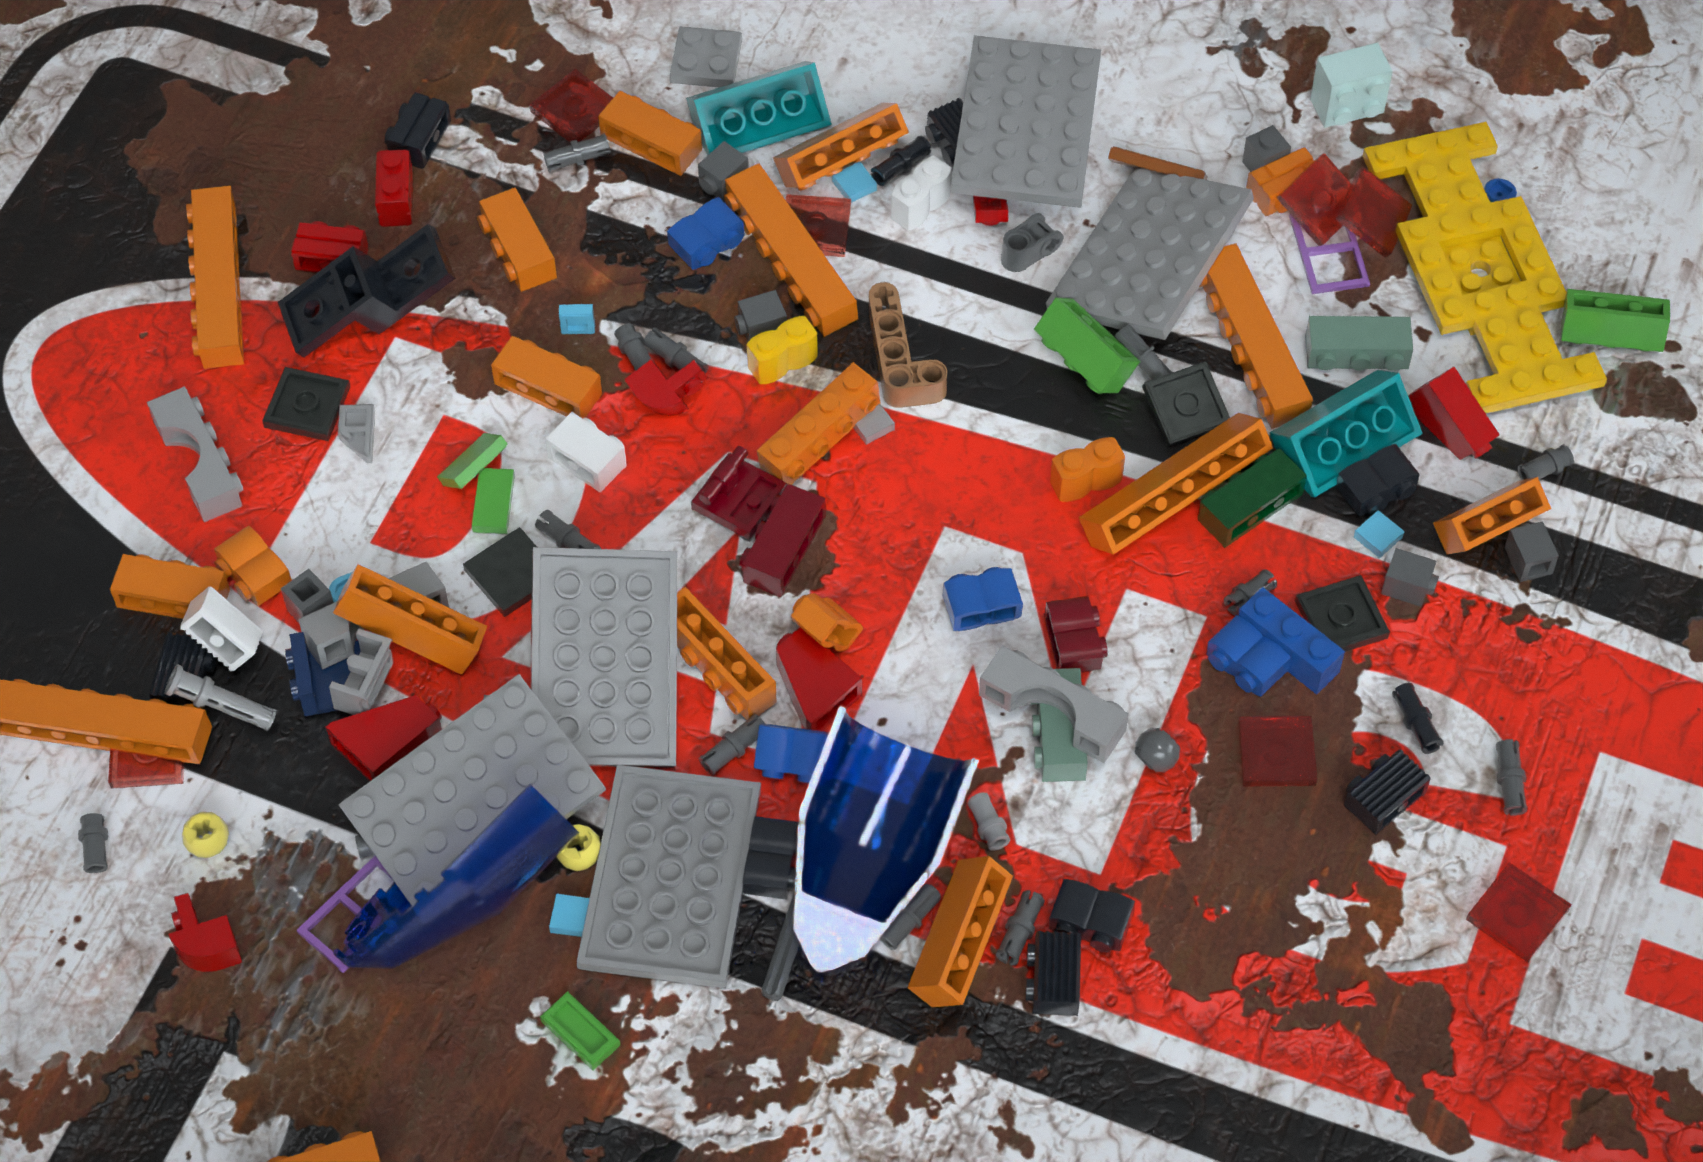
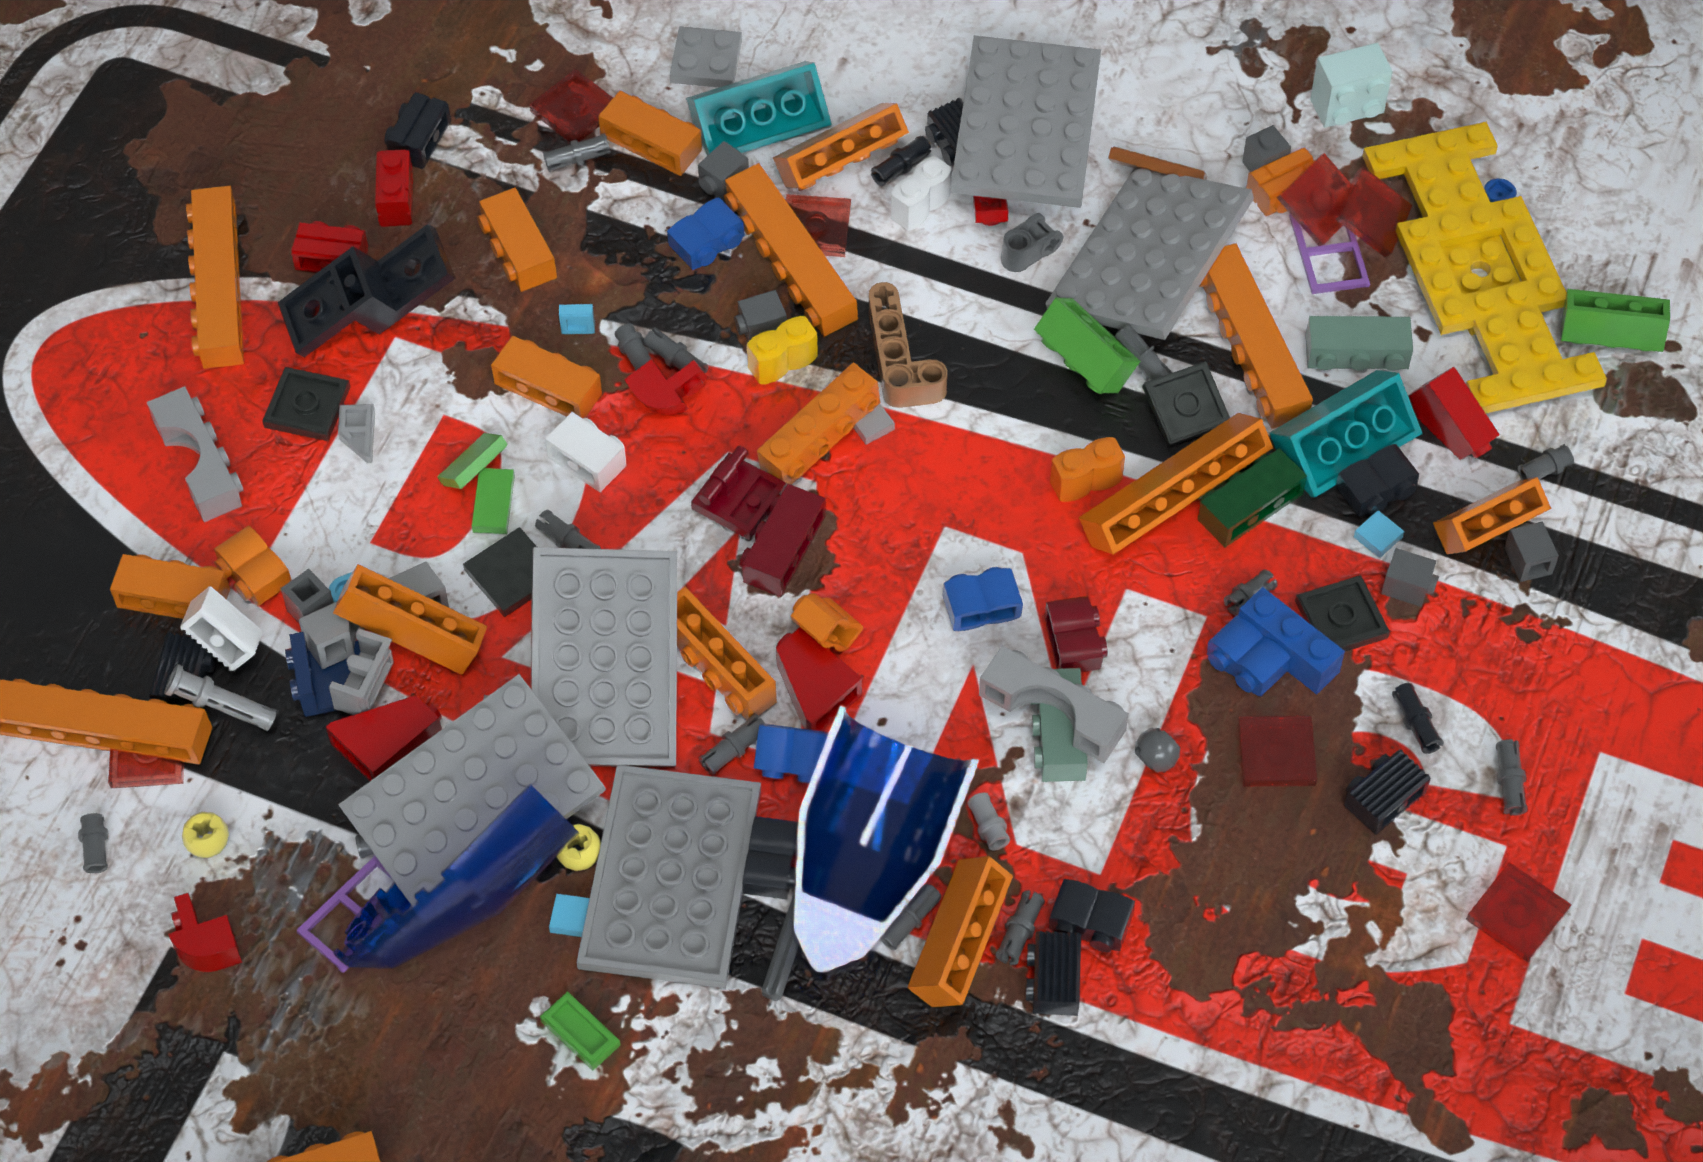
medium azure tile [832,162,877,204] -> none

